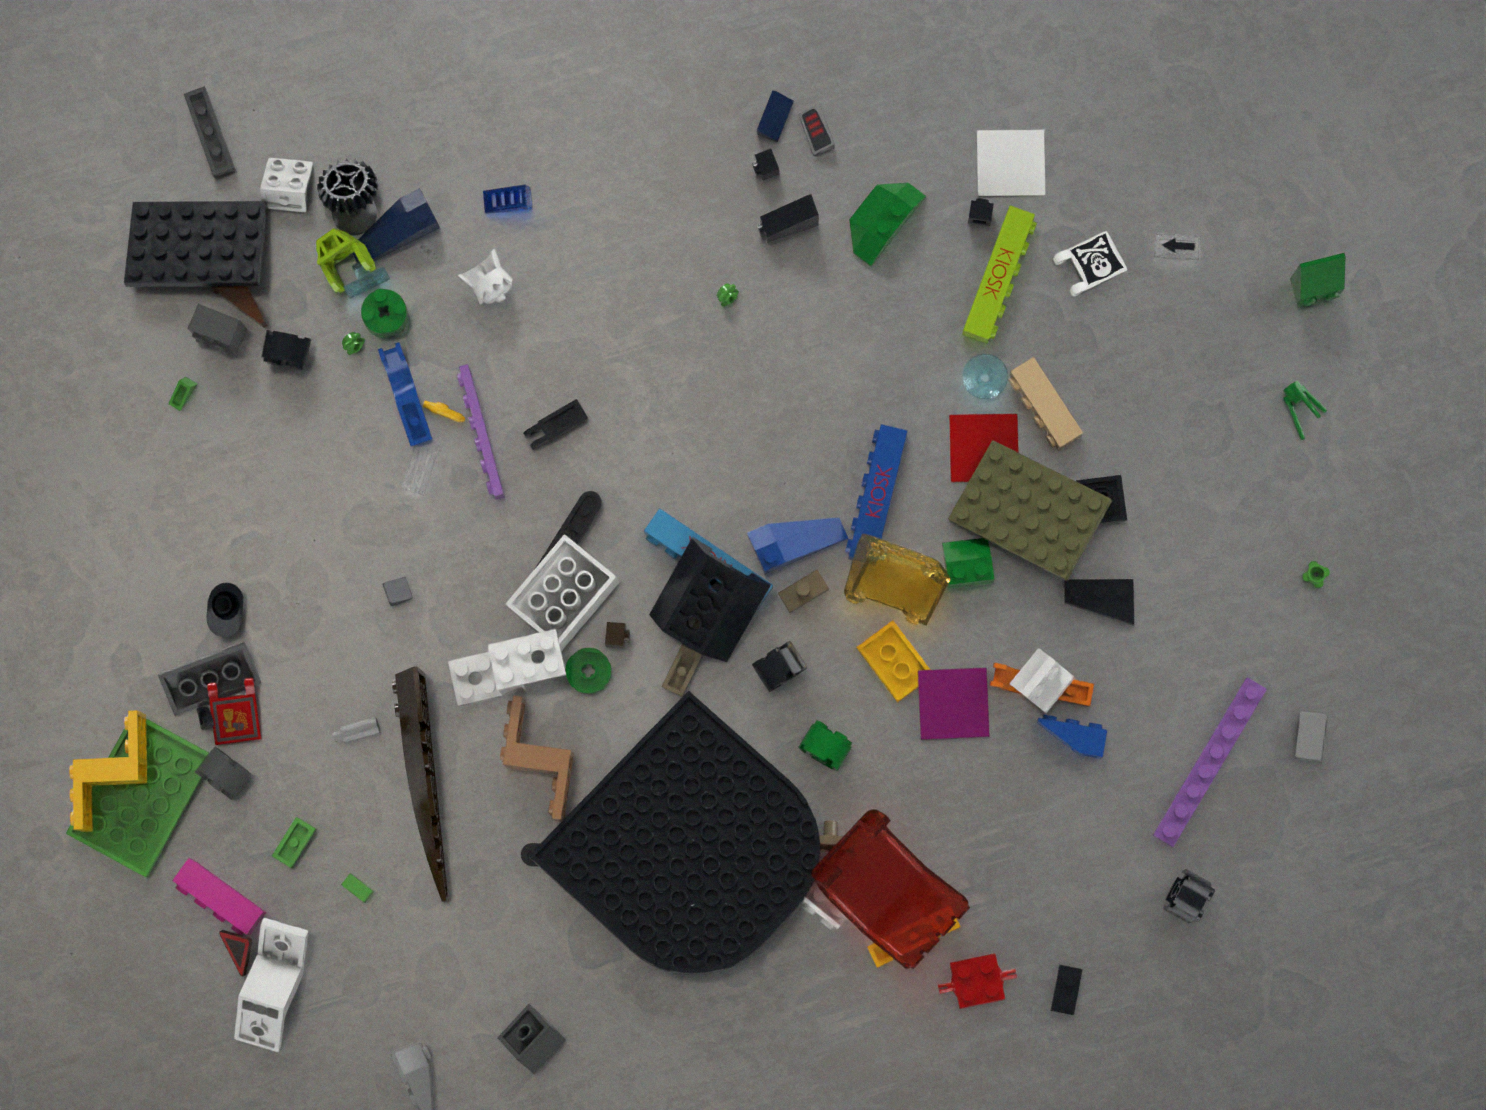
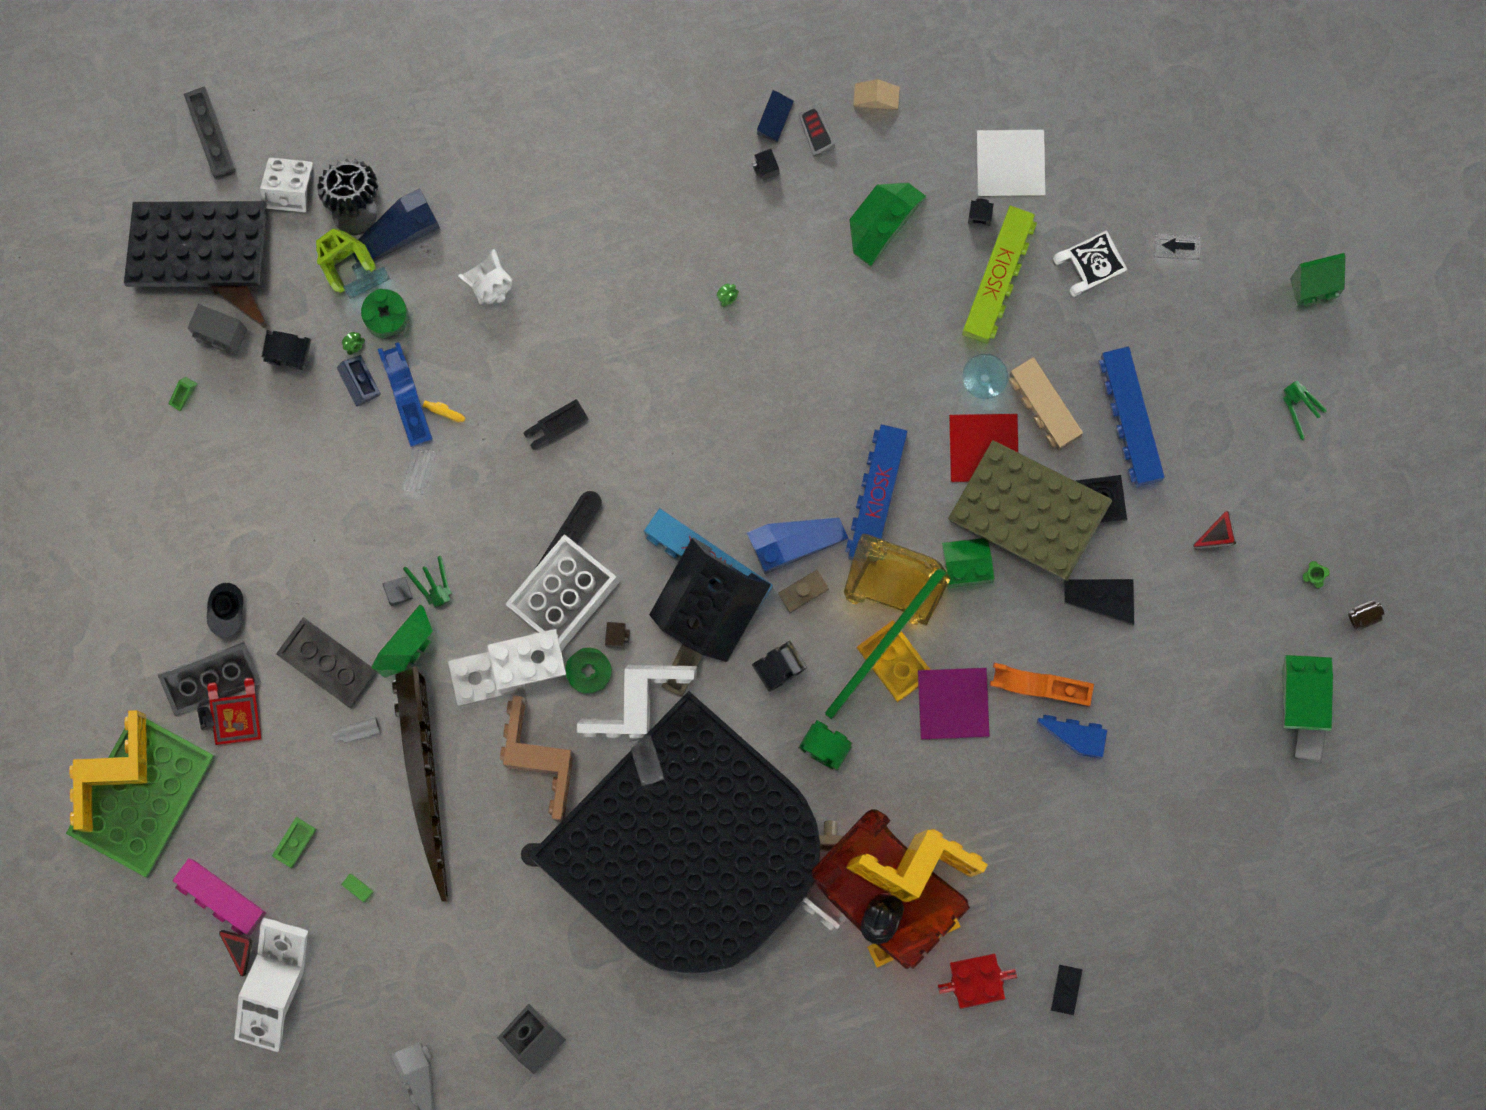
dark grey brick [195,747,251,800] -> none
medium lavender plate [457,364,505,500] -> none
clear blue slope [483,184,533,214] -> none
black slope [757,194,819,243] -> none
white bracket [1010,648,1075,713] -> none
medium lavender plate [1153,677,1267,847] -> none
black brick [1163,869,1215,923] -> none
none -> black plate [276,617,377,708]
none -> dark blue slope [337,355,381,406]
none -> green wedge [371,605,433,678]
none -> green plant [403,556,452,608]
none -> white bracket [577,665,697,738]
none -> clear tile [629,735,664,786]
none -> green tile [825,568,947,719]
none -> yellow bracket [846,829,988,902]
none -> tan slope [853,79,900,110]
none -> black piece [861,893,904,944]
none -> blue brick [1098,346,1165,487]
none -> piece [1193,511,1237,549]
none -> green slope [1282,655,1333,731]
none -> dark brown brick [1348,600,1385,629]

